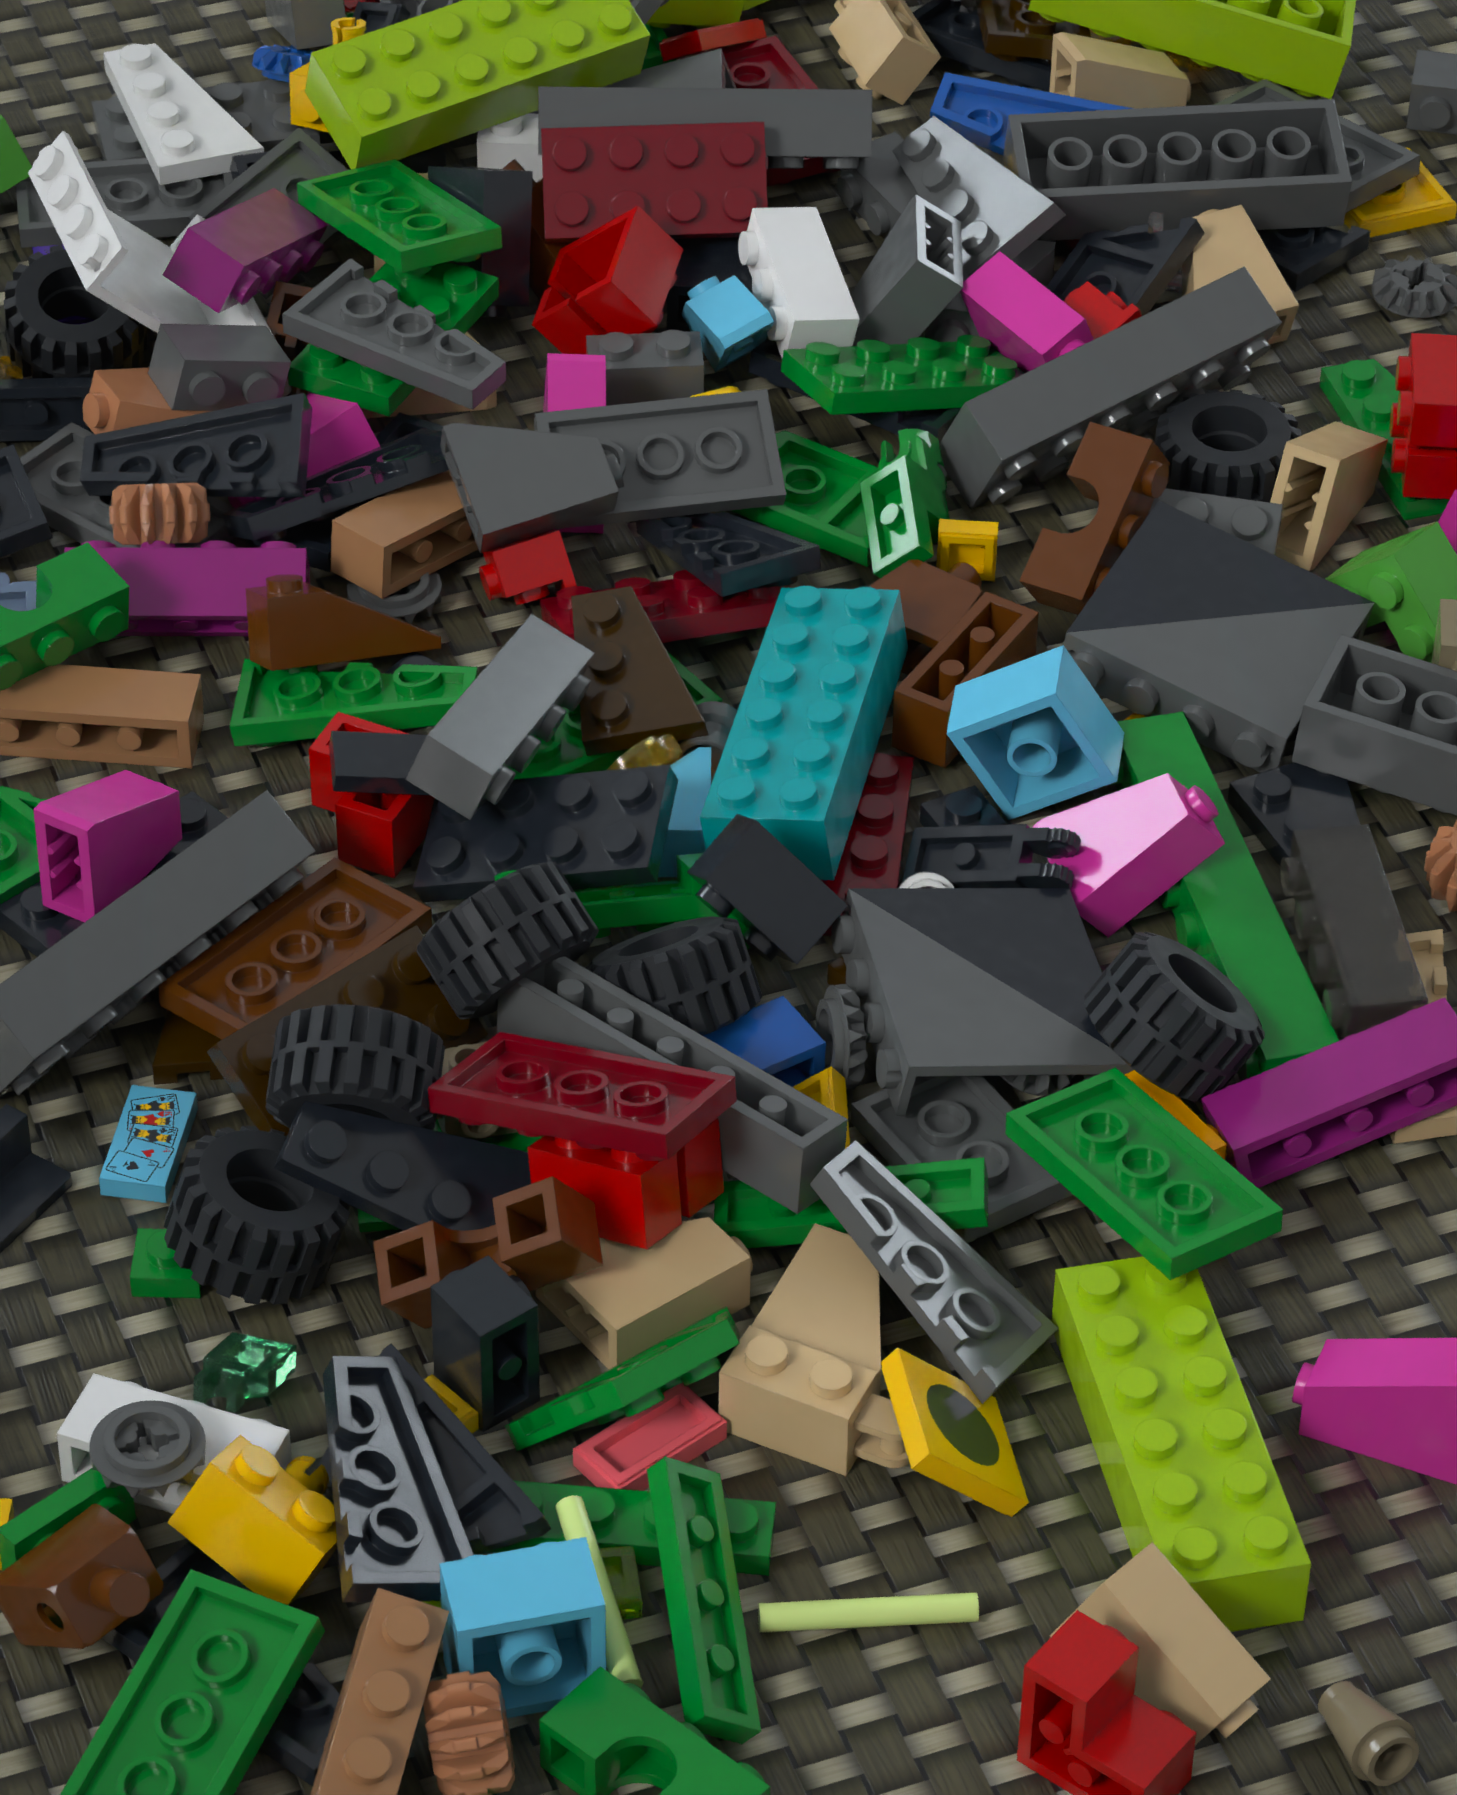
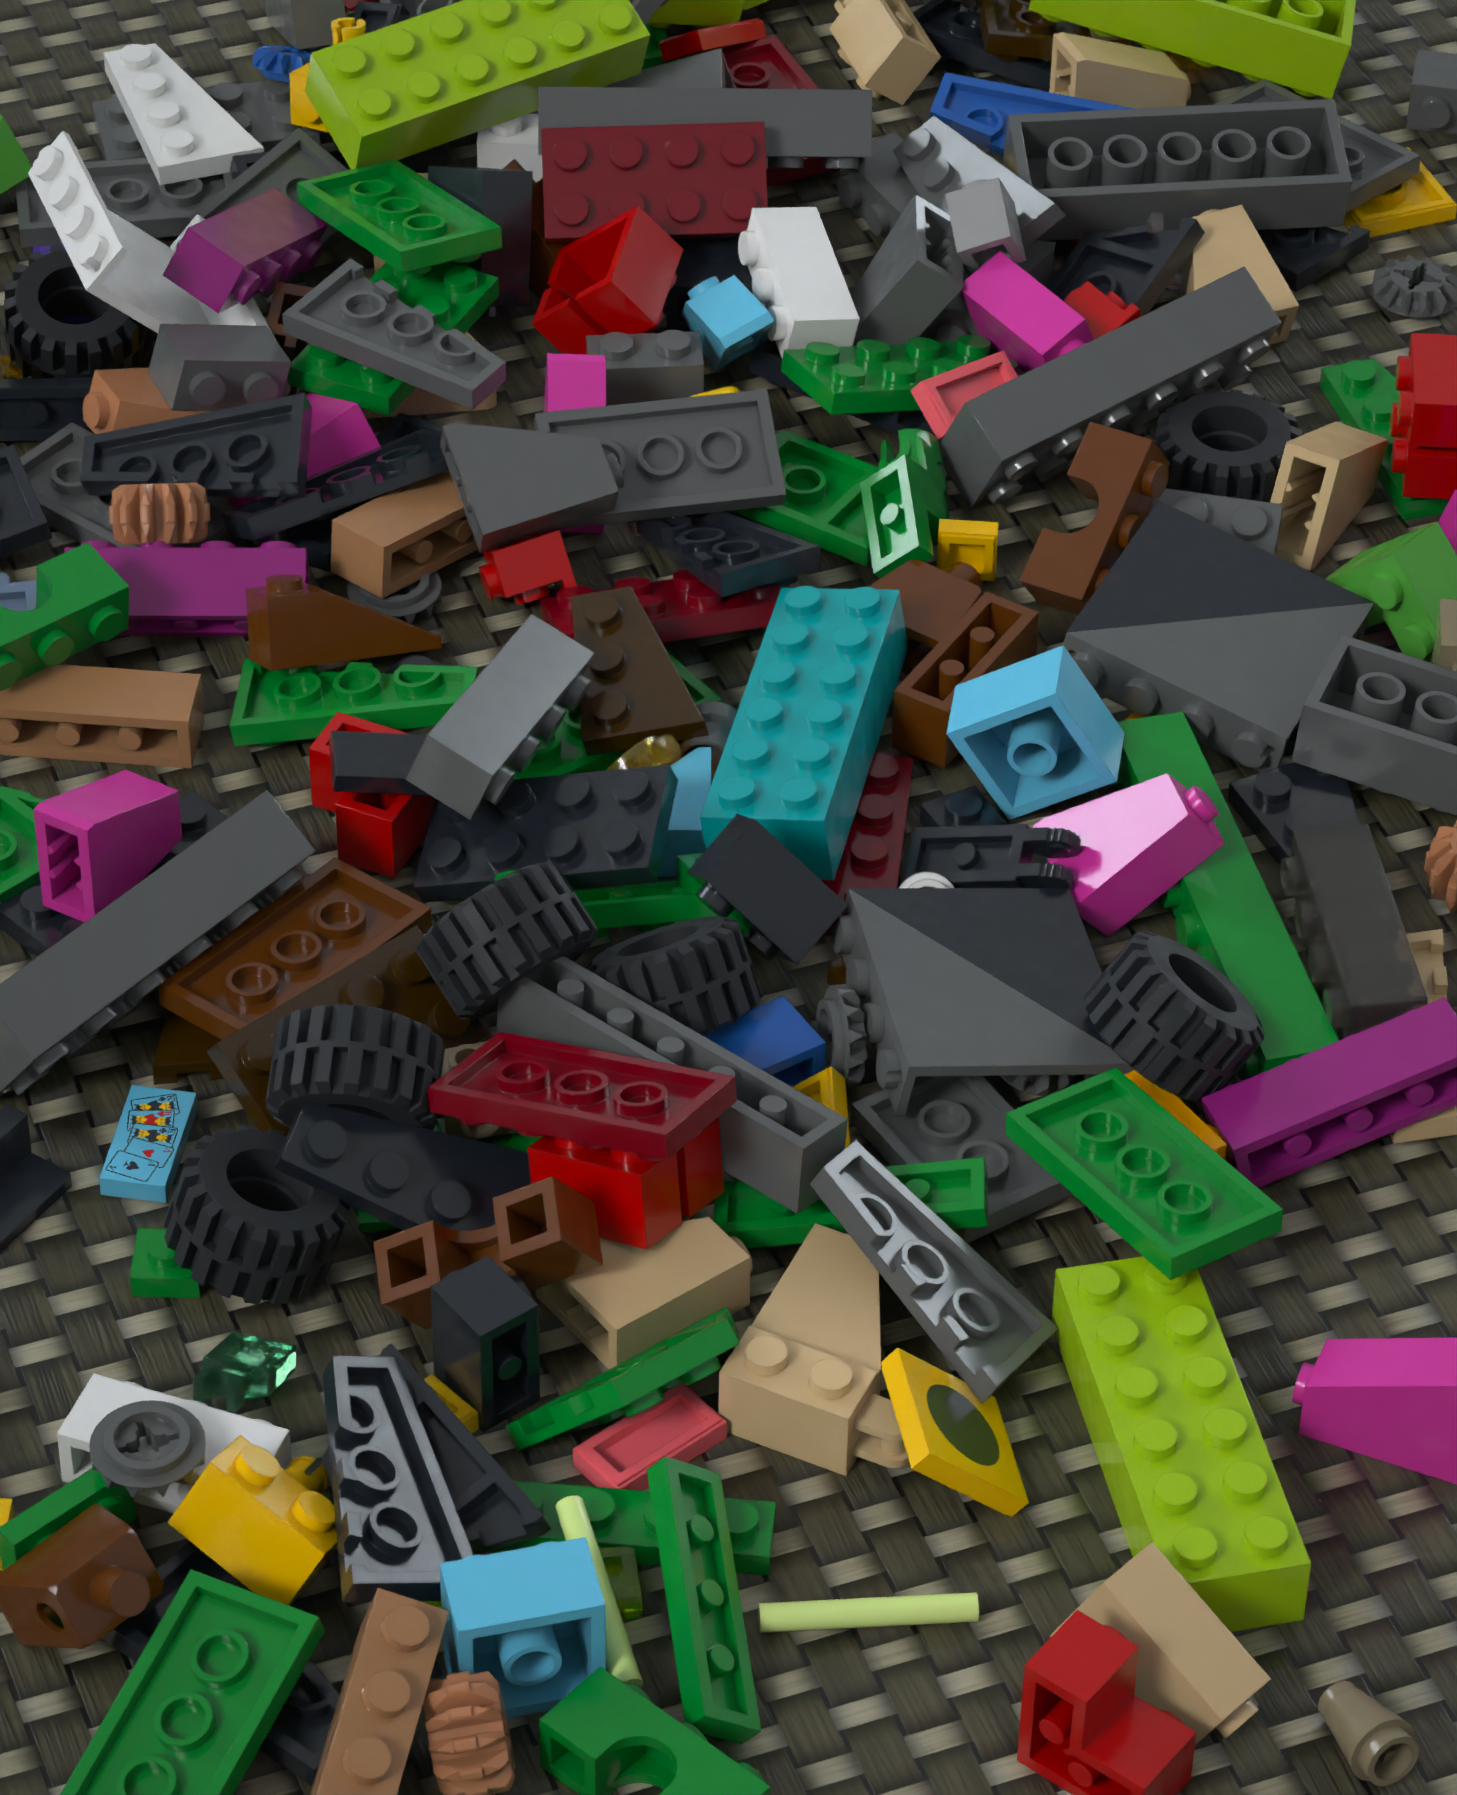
none -> coral tile [910,350,1018,440]
none -> light grey brick [945,177,1026,275]

